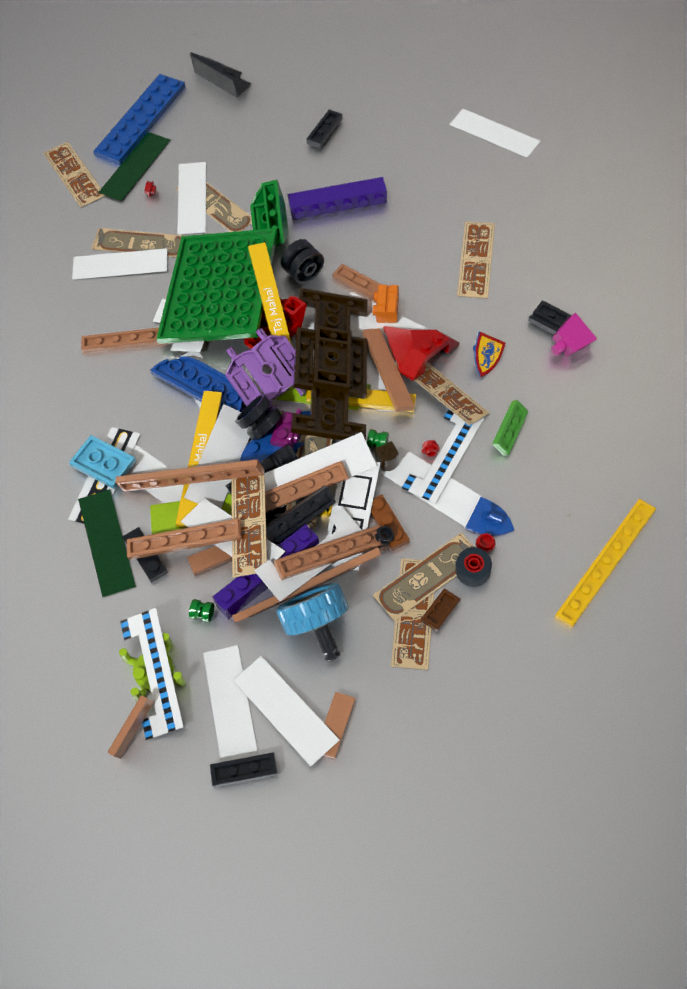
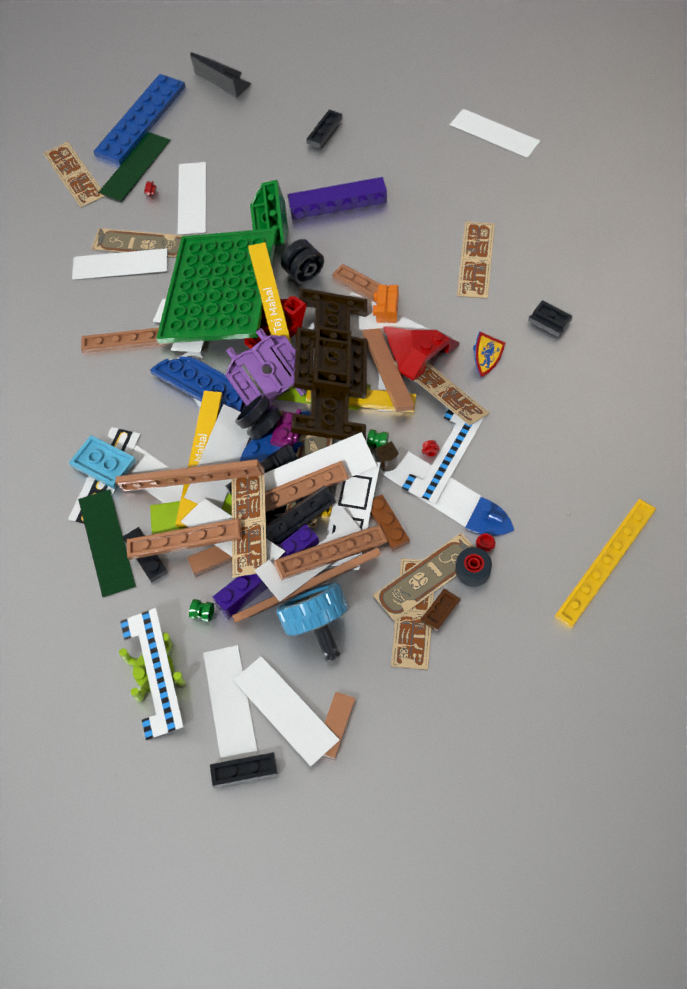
nougat tile [108,695,154,759] -> none
sticker [176,182,252,232] -> none
black plate [375,526,394,545] -> none
bright green plate [492,400,528,456] -> none
dark pink torso [551,312,597,356] -> none

